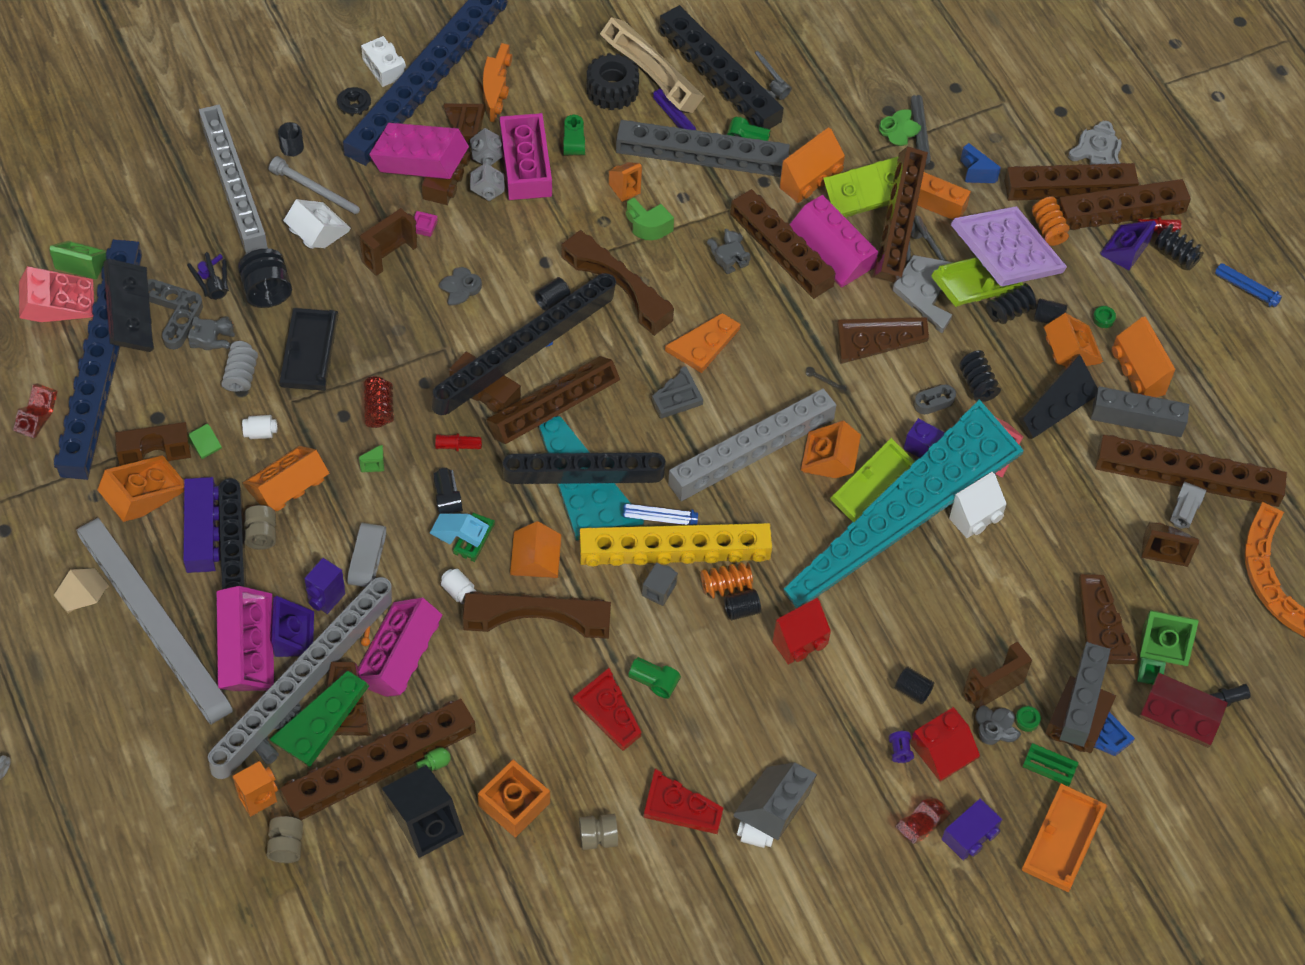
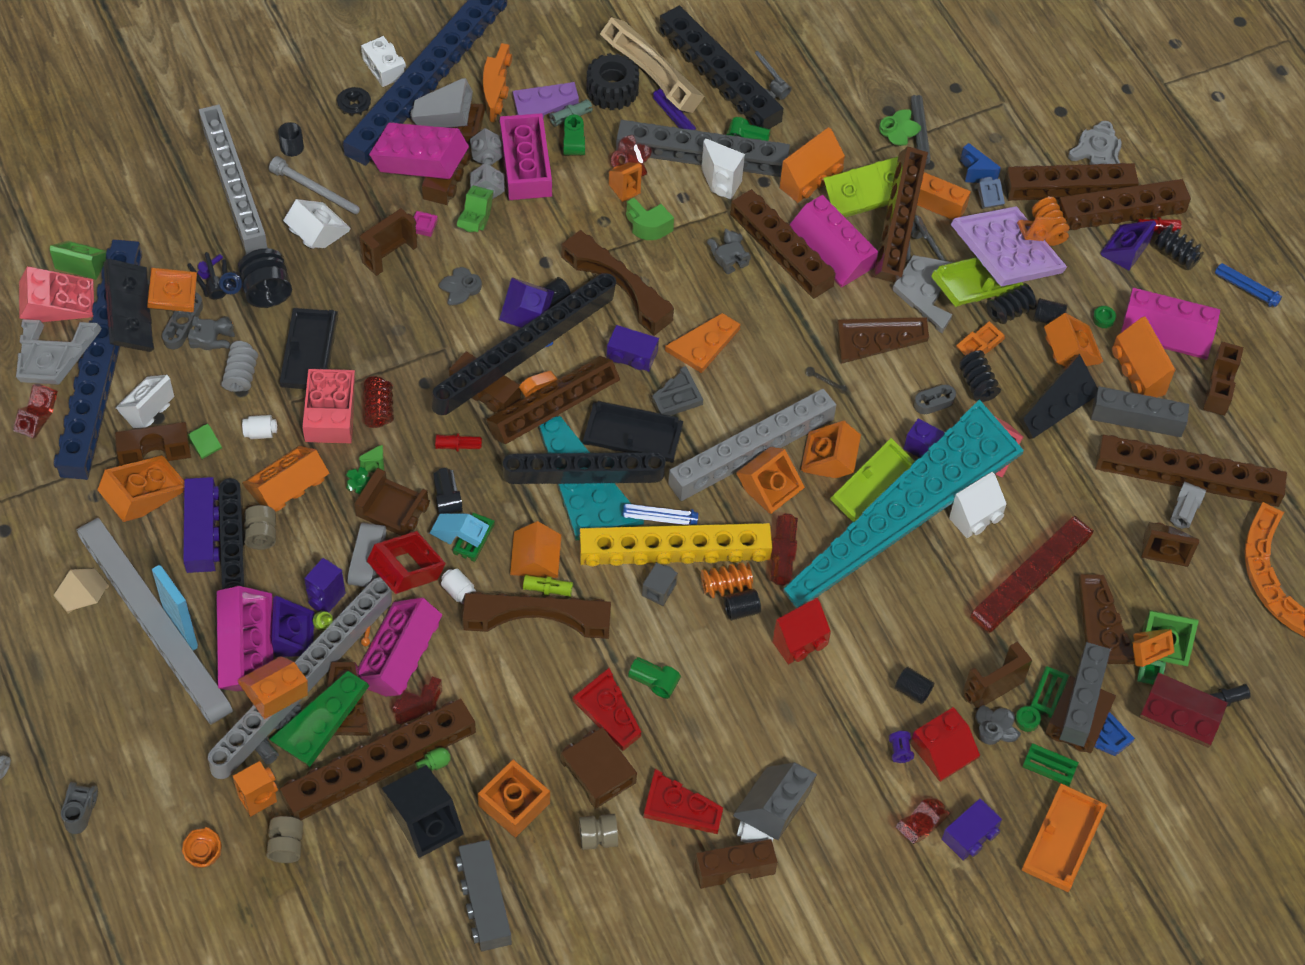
none -> light grey wing [16,319,102,385]
none -> dark grey piece [61,782,98,834]
none -> white slope [116,375,174,428]
none -> orange plate [147,268,197,312]
none -> medium azure tile [152,565,198,650]
none -> orange hair [182,827,222,868]
none -> dark blue cone [219,271,242,294]
none -> orange slope [238,656,308,720]
none -> coral slope [303,369,355,443]
none -> lime bar [313,611,333,631]
none -> green plant [346,467,371,495]
none -> reddish brown panel [354,468,430,536]
none -> red window [367,531,446,594]
none -> clear red slope [393,676,442,725]
none -> light grey slope [411,78,473,128]
none -> dark grey brick [455,840,512,952]
none -> bright green brick [457,185,494,232]
none -> dark purple slope [499,277,554,328]
none -> medium lavender wing [513,82,579,119]
none -> orange beam [519,371,558,397]
none -> lime pin [523,575,573,597]
none -> sand green pin [549,99,593,127]
none -> reddish brown panel [561,727,637,809]
none -> black container [583,401,684,463]
none -> dark purple brick [607,325,659,372]
none -> clear red plate [611,135,652,177]
none -> reddish brown arch [695,839,778,889]
none -> white slope [701,138,745,199]
none -> orange slope [736,447,805,514]
none -> clear red piece [770,513,798,586]
none -> orange slope [956,321,1005,356]
none -> clear red beam [970,516,1094,633]
none -> sand blue bracket [974,177,1005,209]
none -> orange bracket [1017,216,1056,241]
none -> green tile [1031,666,1069,718]
none -> dark pink slope [1121,288,1221,360]
none -> orange slope [1132,629,1174,667]
none -> reddish brown arch [1203,341,1244,416]

